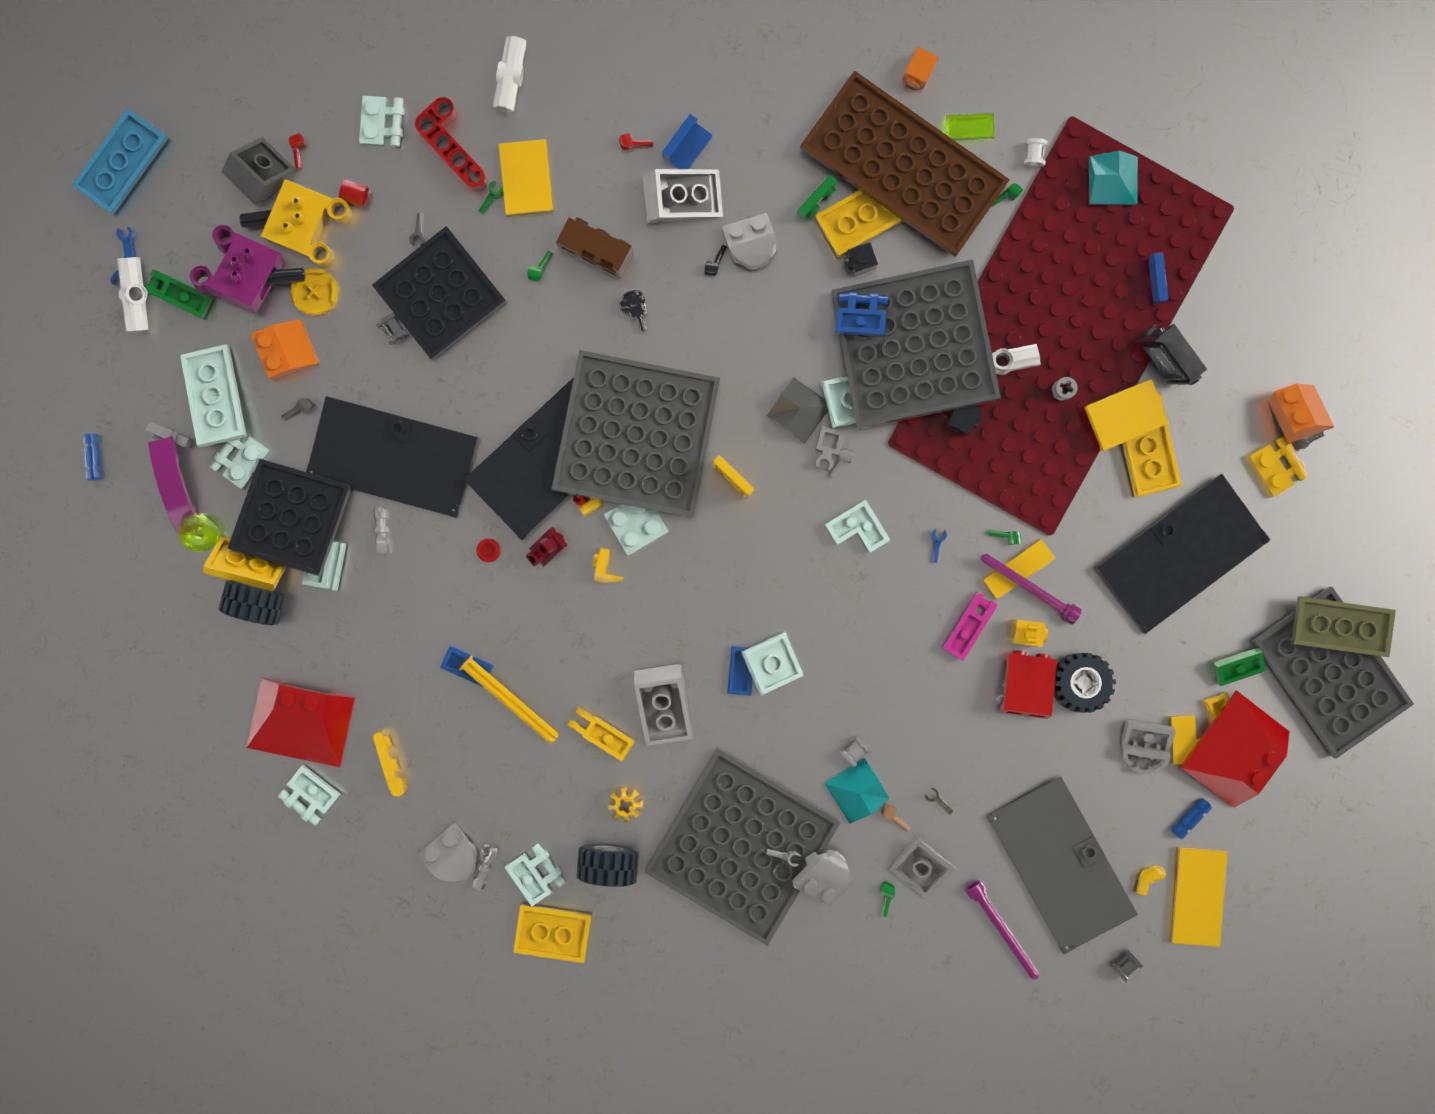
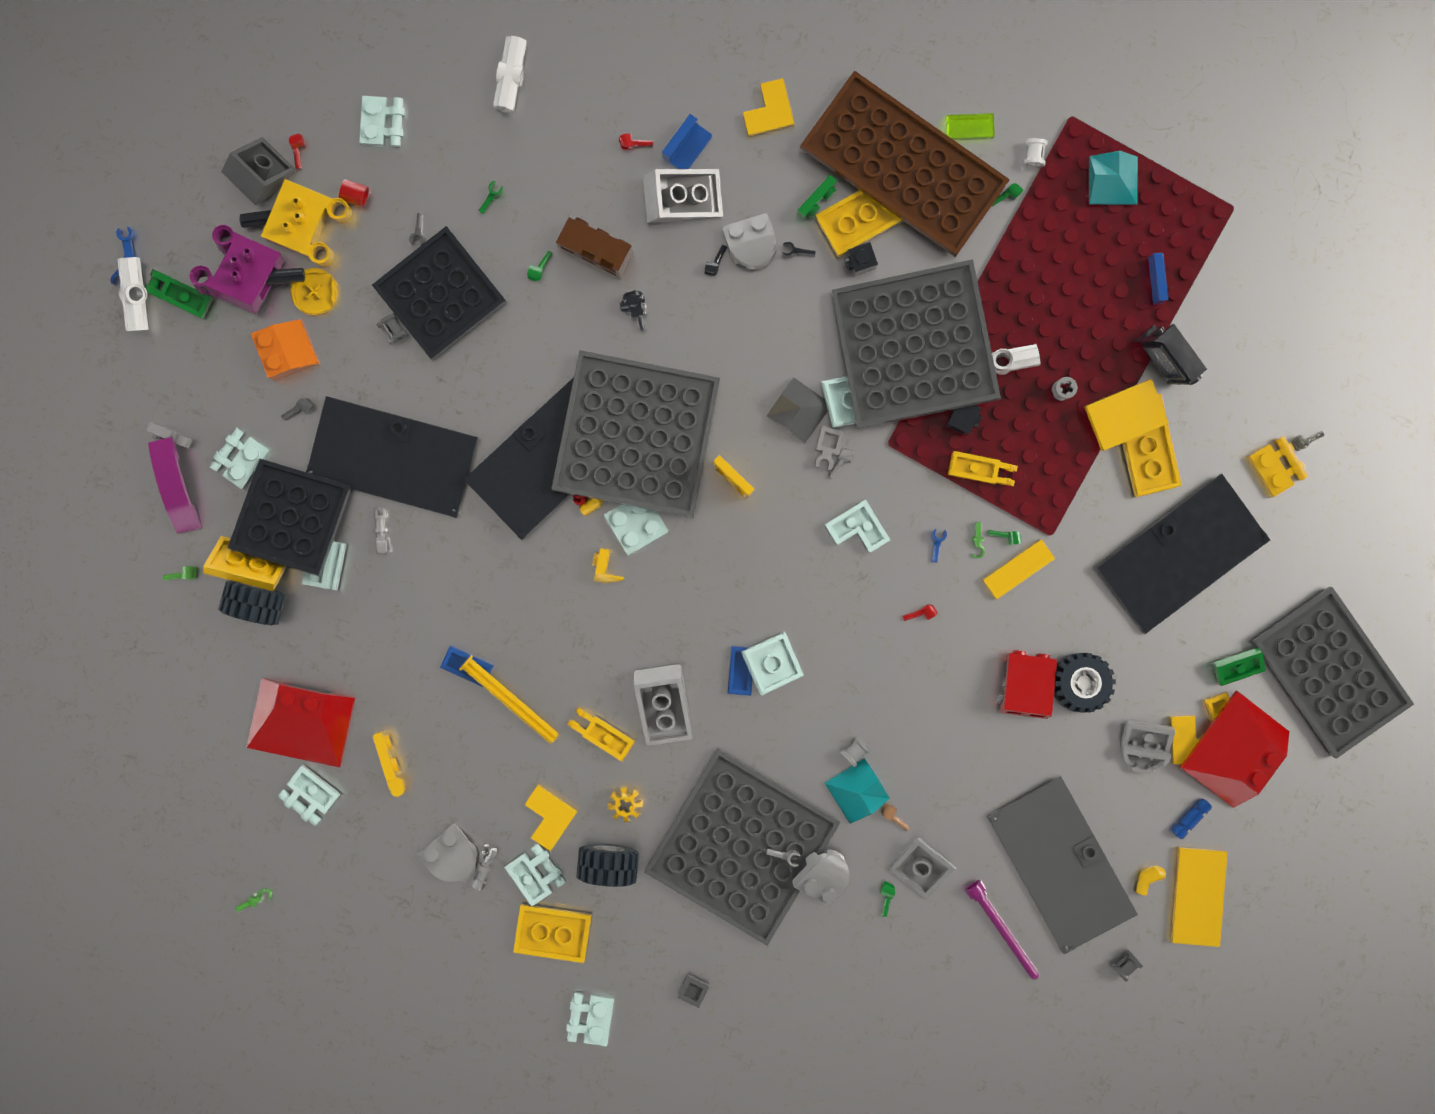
dark azure plate [72,108,169,215] -> none
blue axle [83,433,101,480] -> none
clear neon green piece [179,513,219,552] -> none
light aqua plate [180,344,247,448] -> none
red beam [415,97,488,192] -> none
red tile [476,539,501,562] -> none
yellow tile [499,139,554,216] -> none
dark red hips [526,527,568,567] -> none
blue plate [836,291,888,336] -> none
orange brick [902,47,939,89] -> none
clear smoke hand [925,787,953,815] -> none
dark pink plate [942,591,998,661] -> none
magenta piece [981,554,1082,625] -> none
yellow brick [1010,619,1048,647] -> none
orange slope [1269,383,1334,443] -> none
olive plate [1291,596,1396,657] -> none
none -> bright green hand [163,566,197,581]
none -> bright green hand [235,889,272,912]
none -> yellow tile [525,784,578,851]
none -> light aqua plate [566,992,615,1047]
none -> dark grey plate [677,974,710,1008]
none -> yellow tile [743,78,795,137]
none -> black hand [782,242,816,258]
none -> red hand [903,604,938,621]
none -> yellow hinge [948,451,1018,486]
none -> bright green hand [972,522,985,559]

